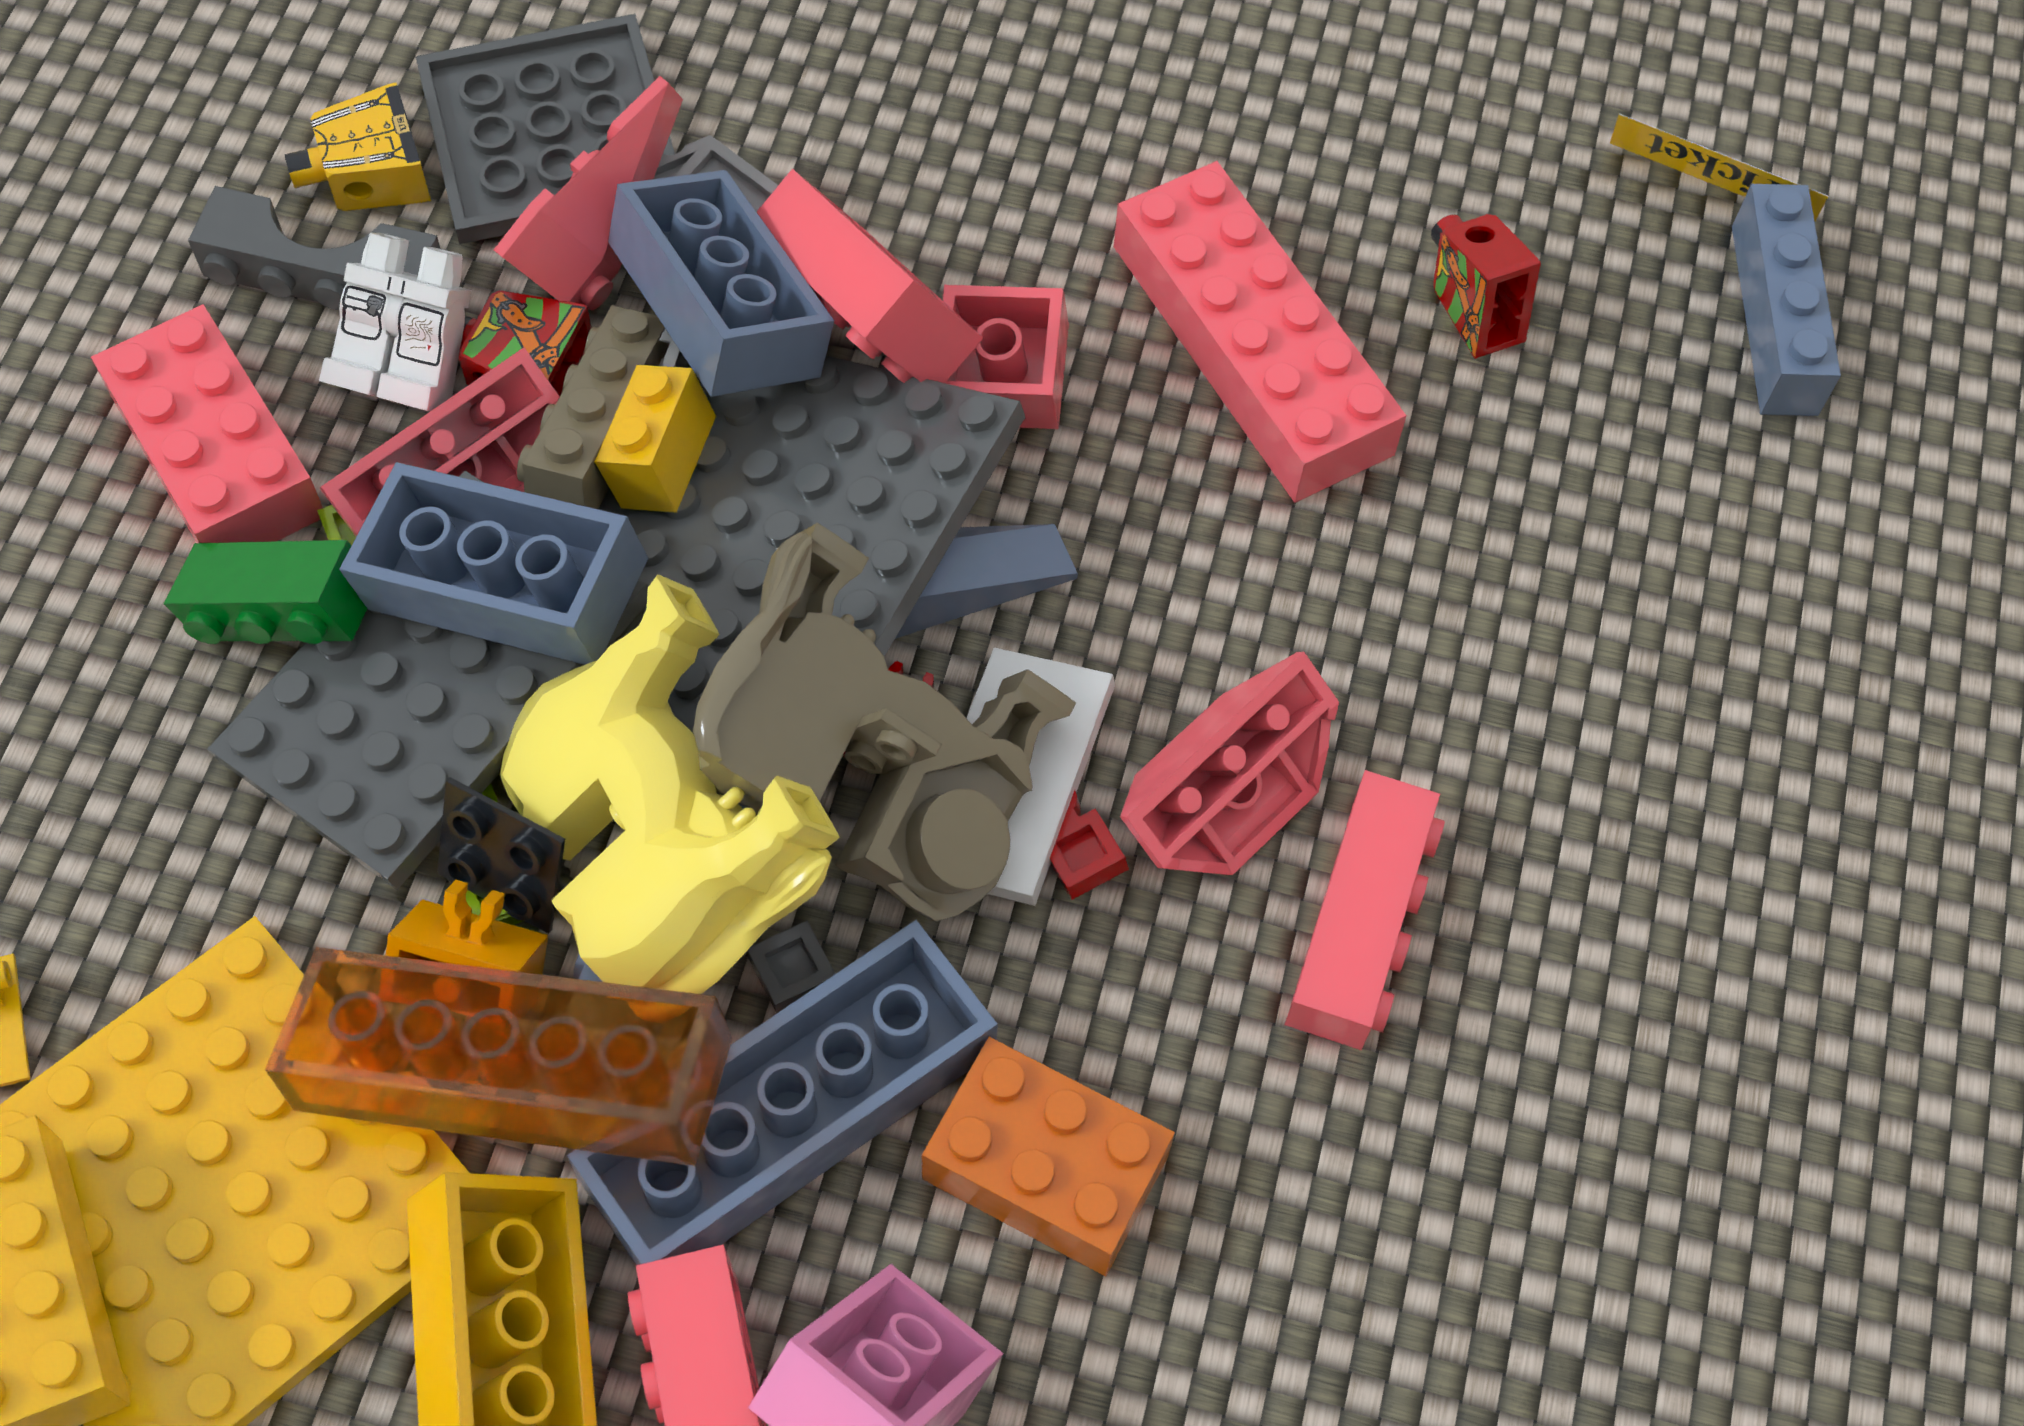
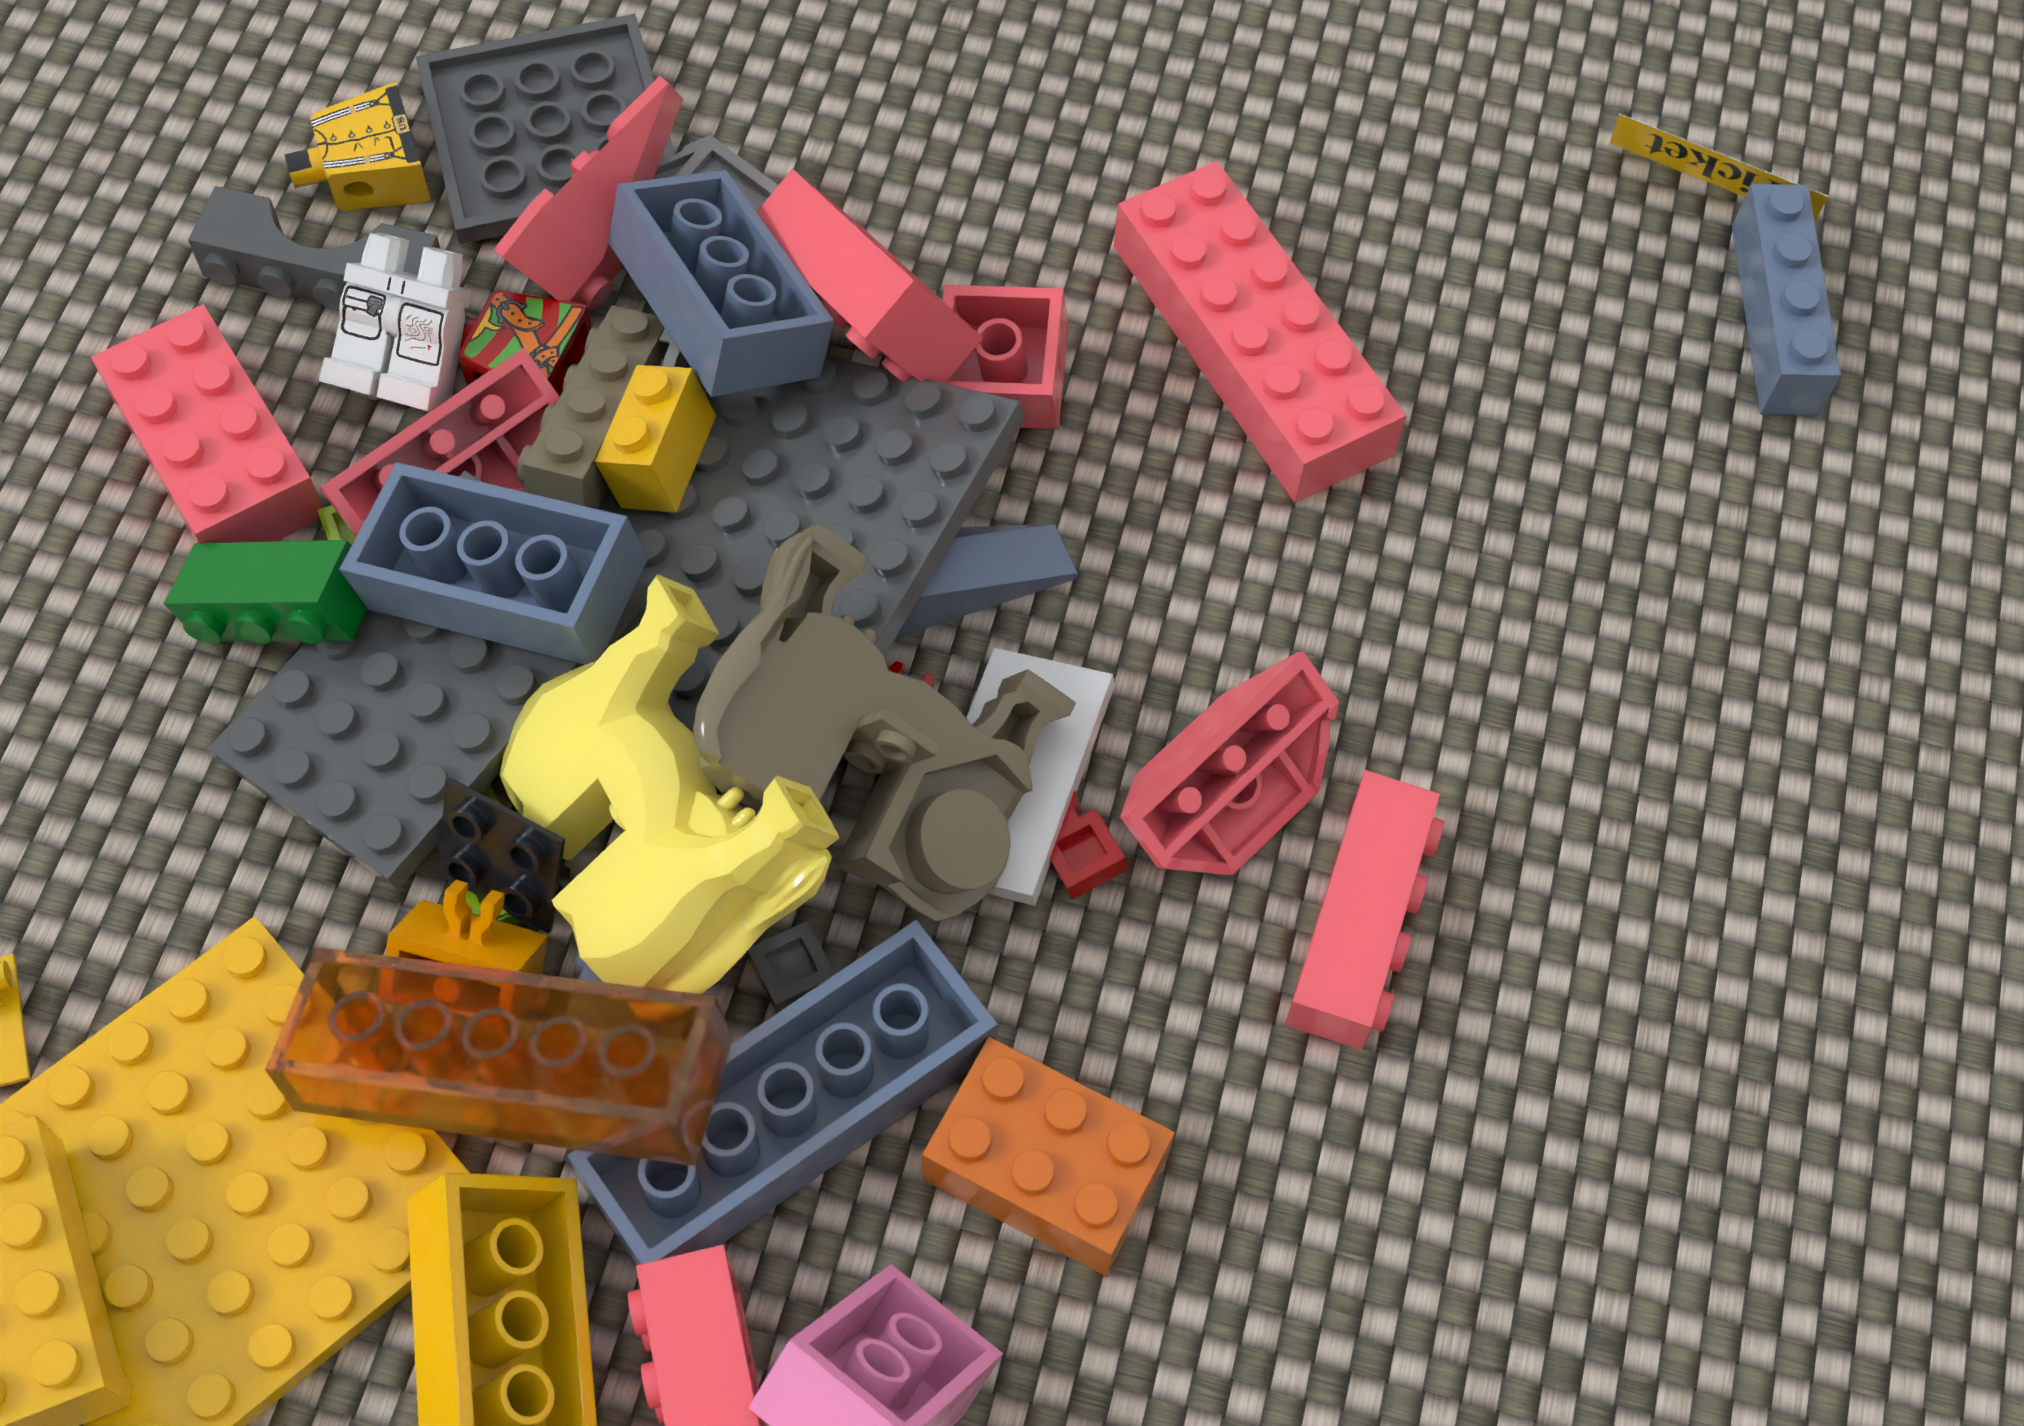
red torso [1431,214,1541,359] -> none

